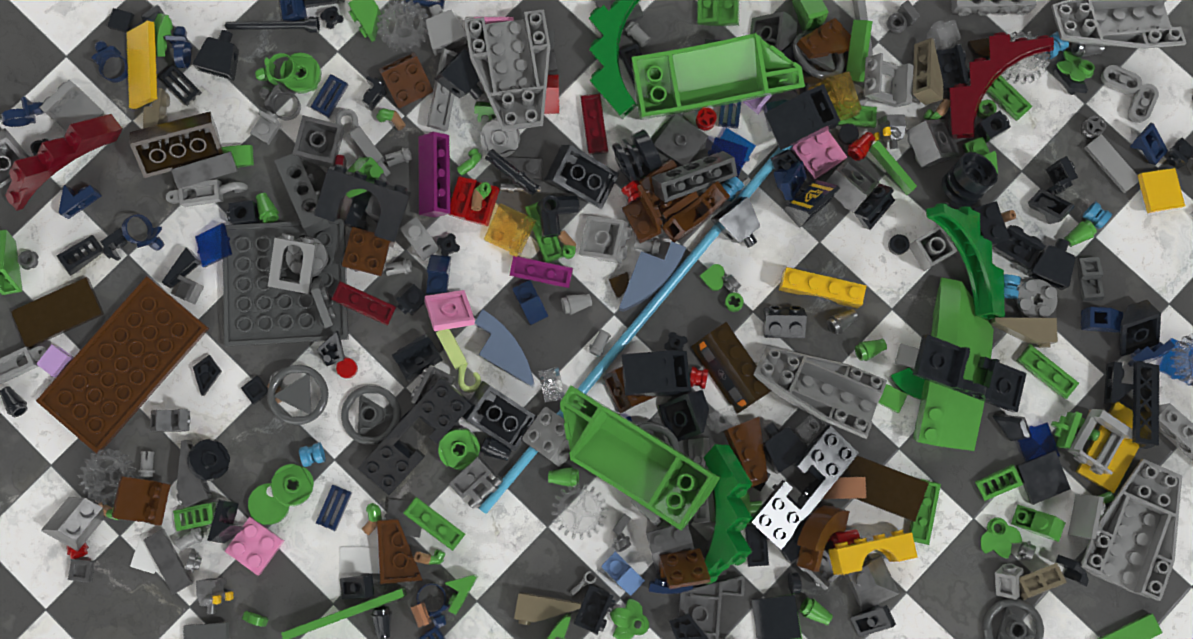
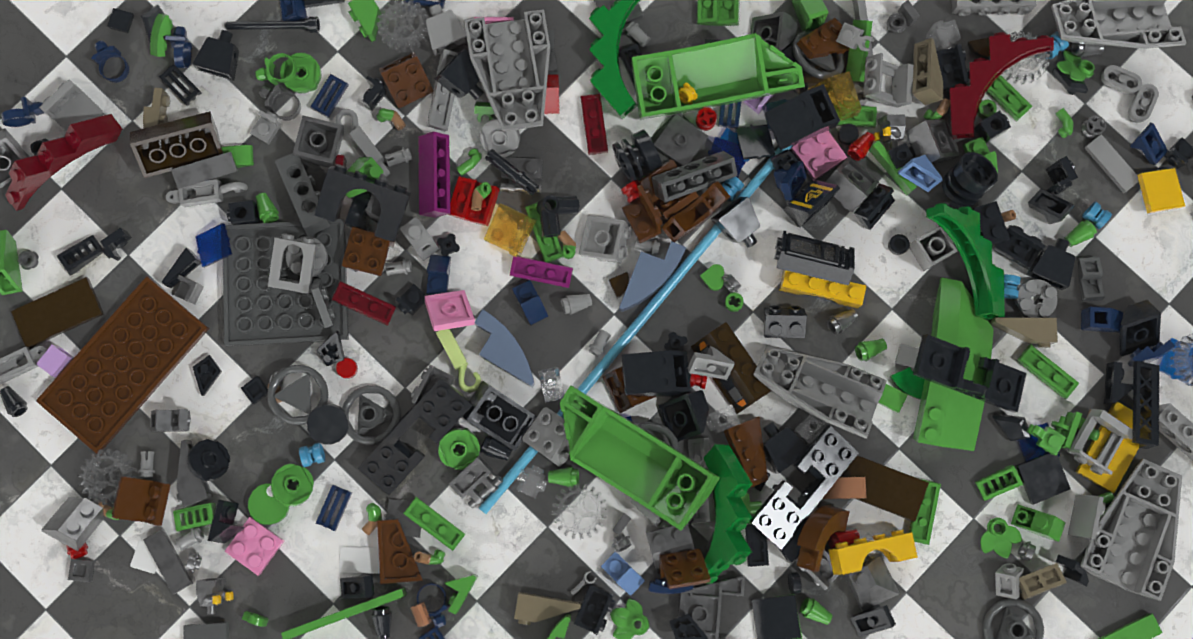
dark blue slope [59,185,102,219] -> none
dark blue piece [122,214,164,251] -> none
yellow tile [127,21,157,109] -> none
black plate [320,6,344,29] -> none
black bracket [392,334,443,382] -> none
black slope [544,145,619,209] -> none
none -> black tile [307,403,349,445]
none -> clear brick [516,465,548,498]
none -> yellow plate [678,82,698,105]
none -> light grey slope [688,346,734,380]
none -> black piece [735,124,775,160]
none -> door [774,231,855,286]
none -> light grey plate [836,22,875,52]
none -> black bracket [888,143,914,169]
none -> medium blue slope [898,155,942,192]
none -> bright green plate [1027,424,1066,455]
none -> bright green arm [1055,108,1073,138]

